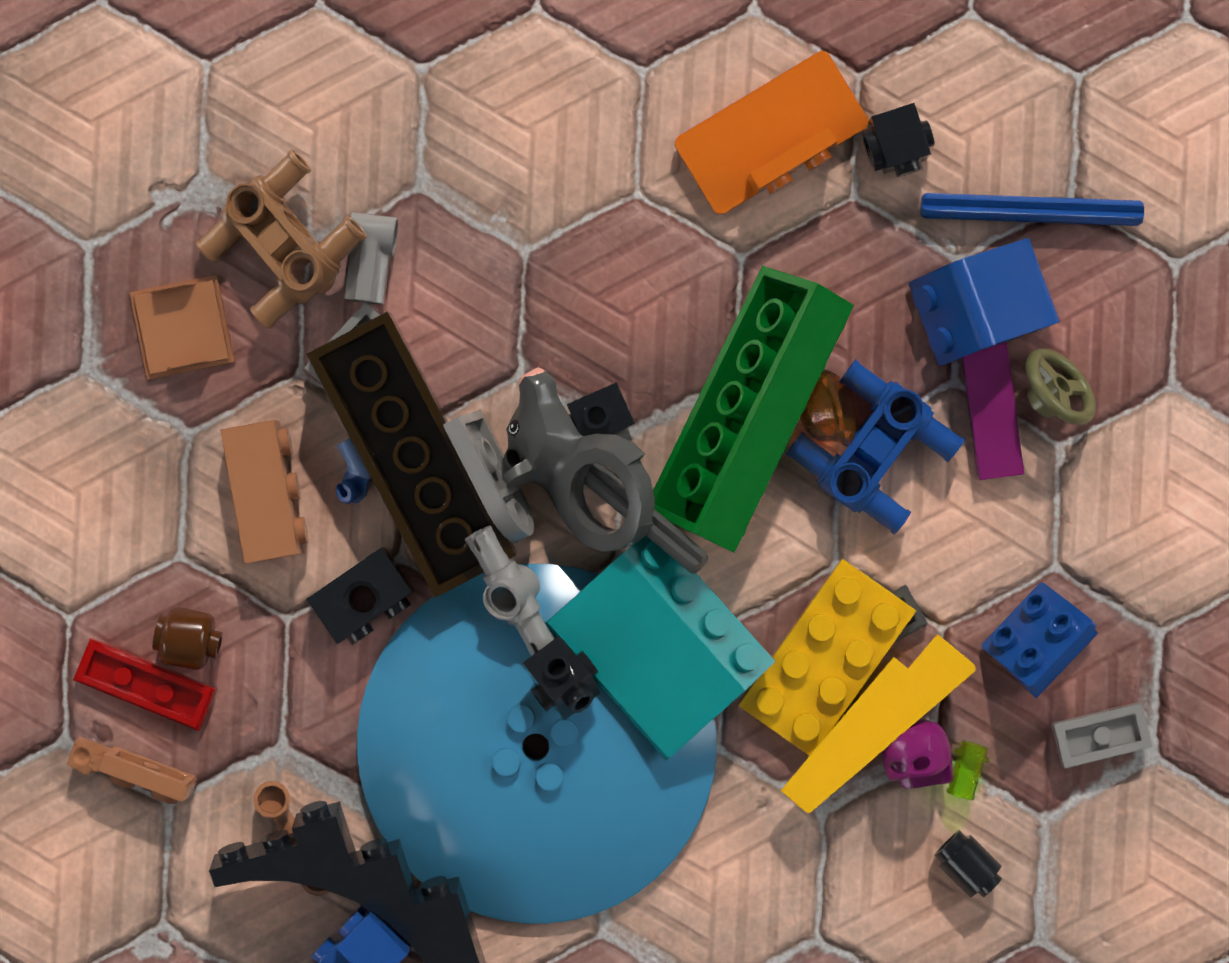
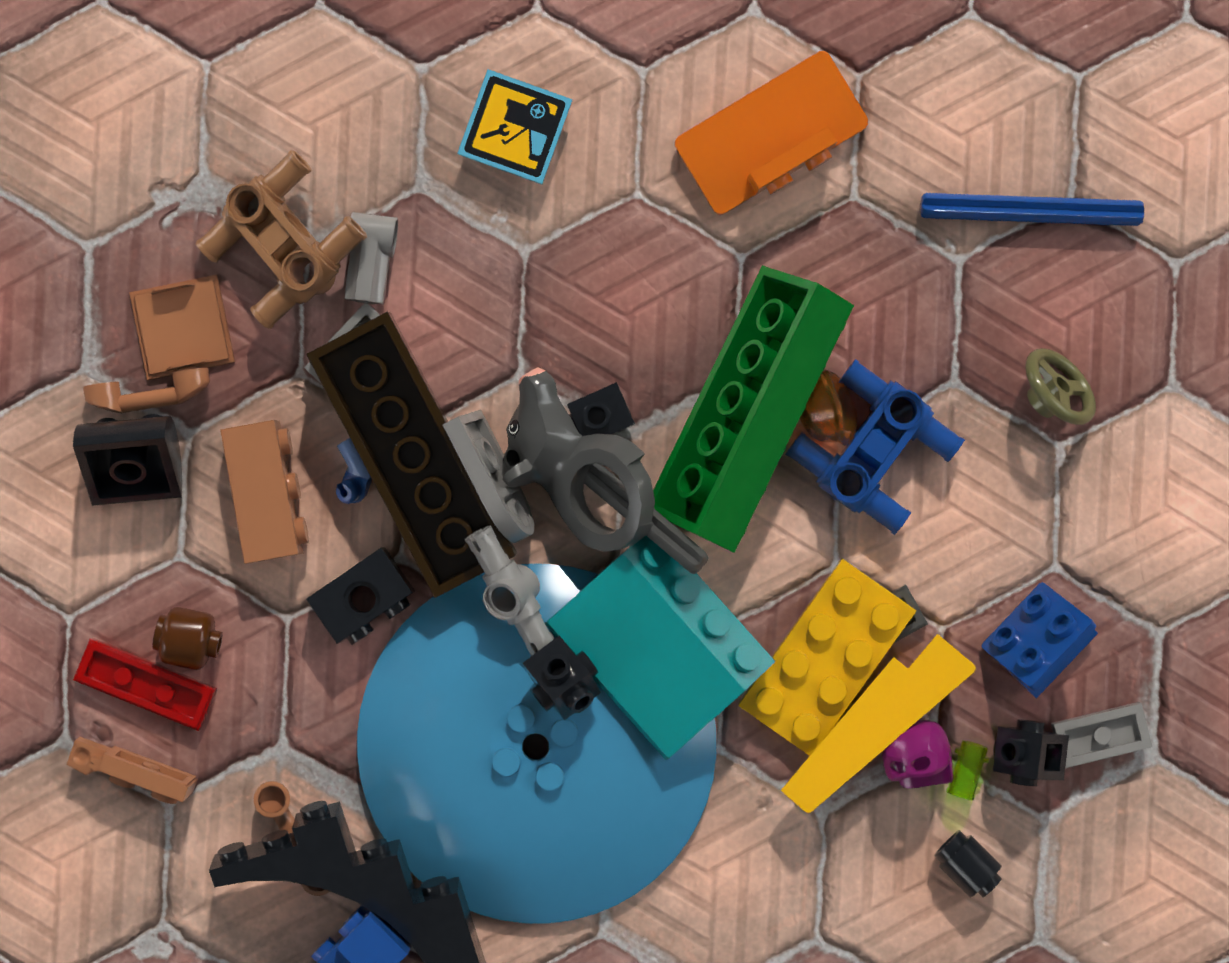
black brick [861,103,935,177] -> none
blue piece [908,238,1060,367] -> none
magenta tile [961,342,1024,480] -> none
none -> black brick [73,414,182,506]
none -> nougat bar [83,368,210,413]
none -> piece [457,69,573,185]
none -> black brick [993,719,1069,786]

